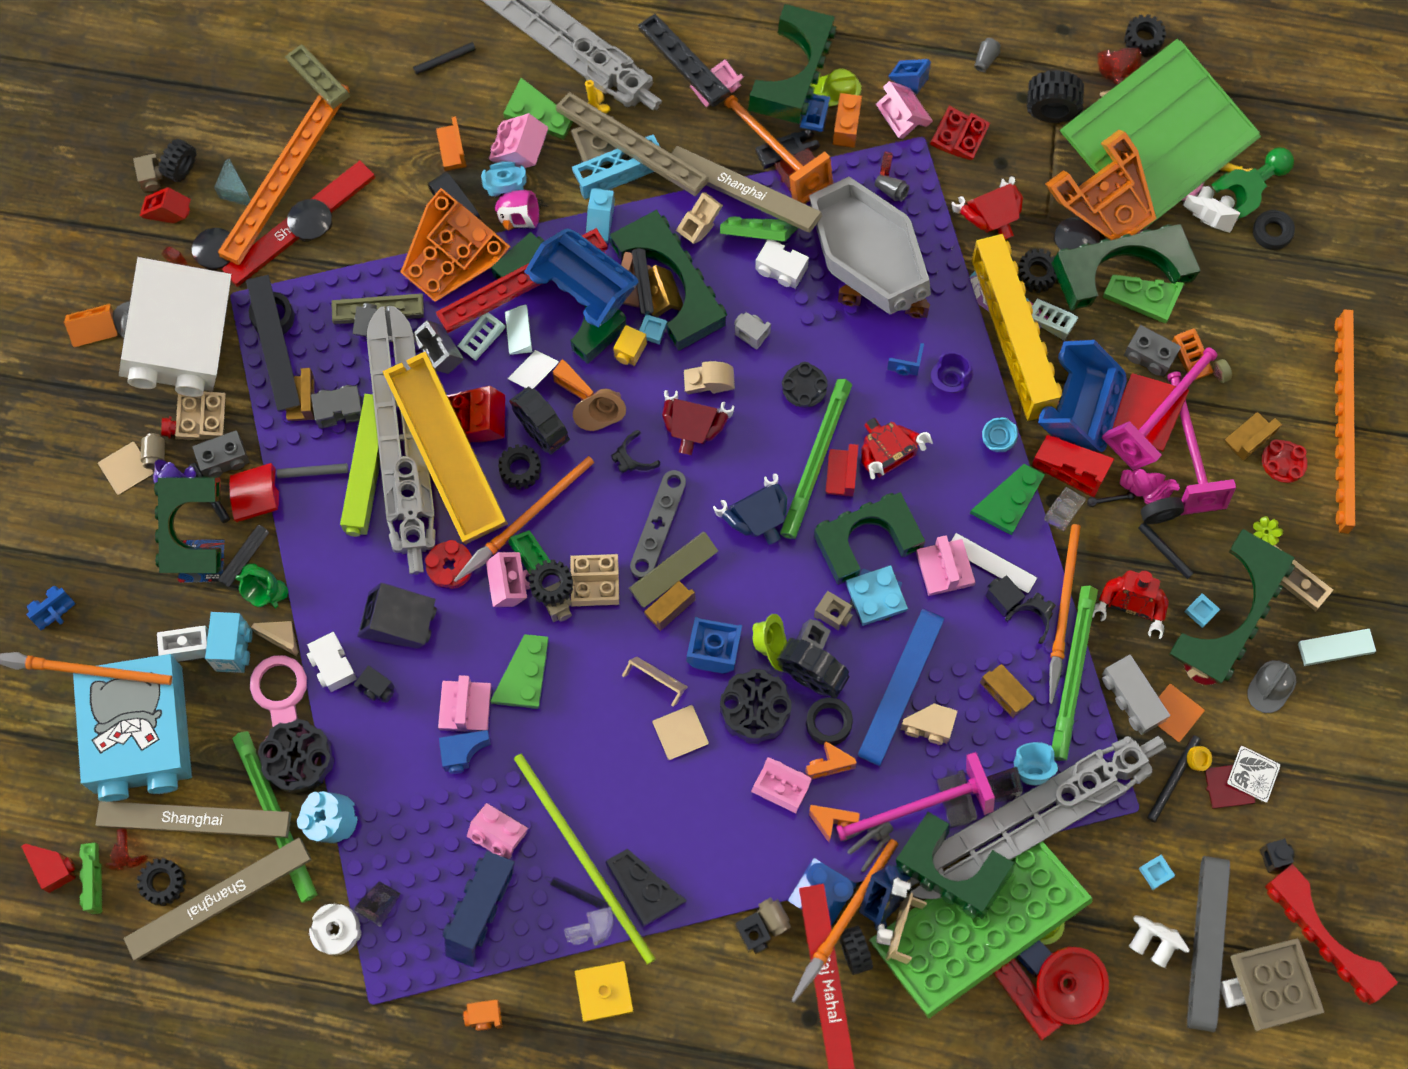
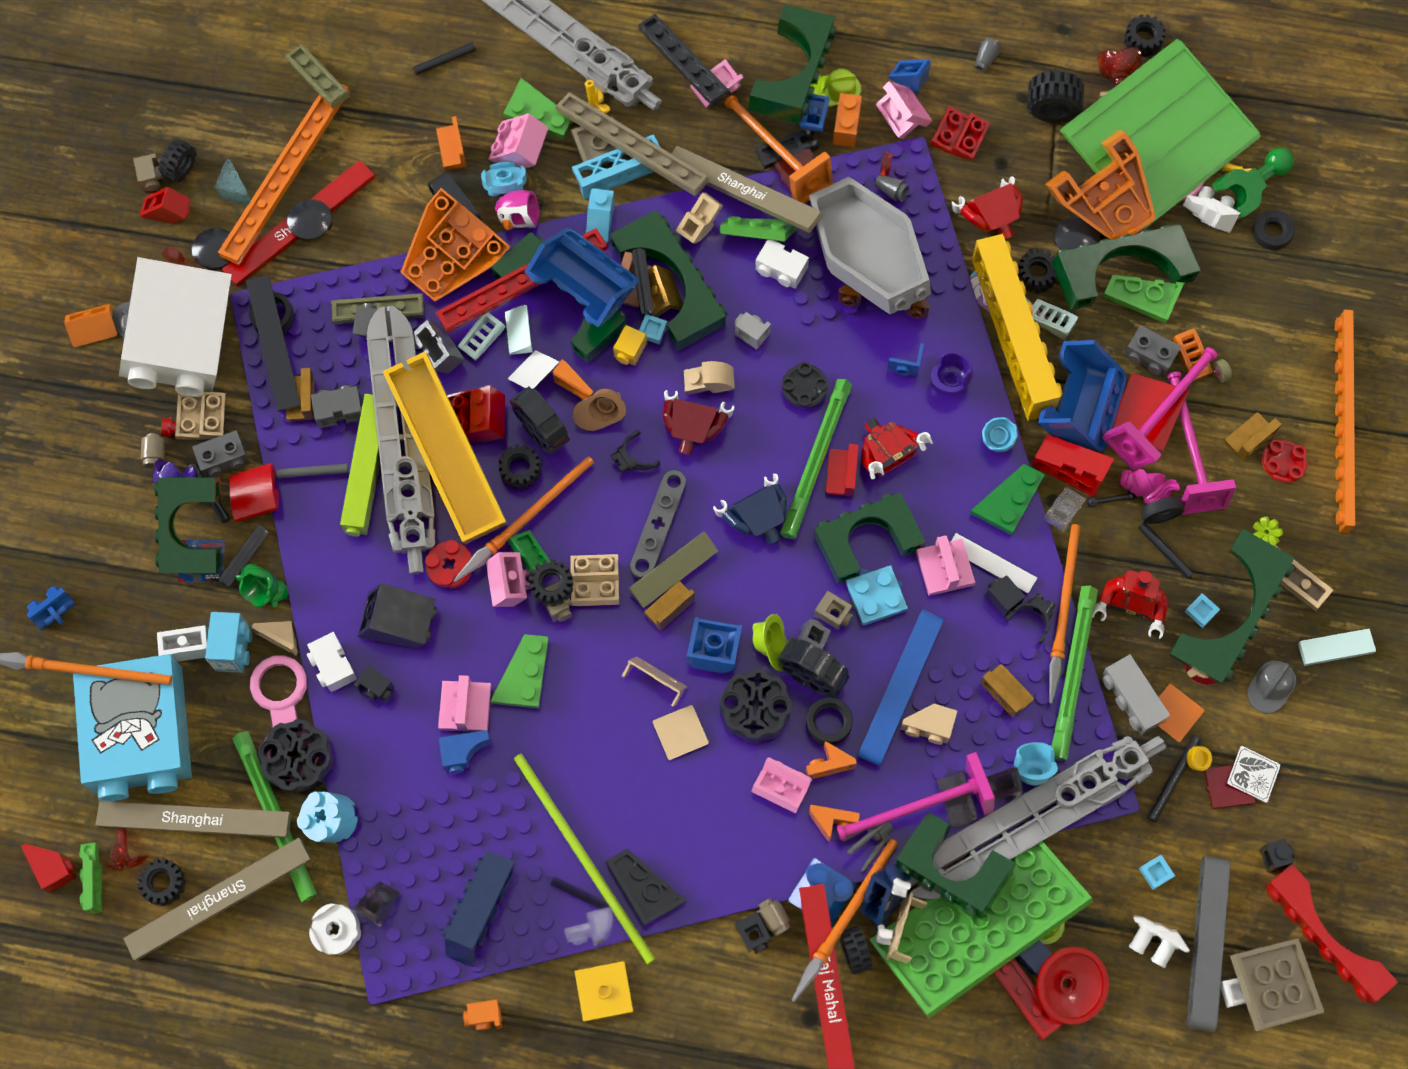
tan sticker [98,442,154,495] -> none
bright pink bracket [467,803,528,859] -> none

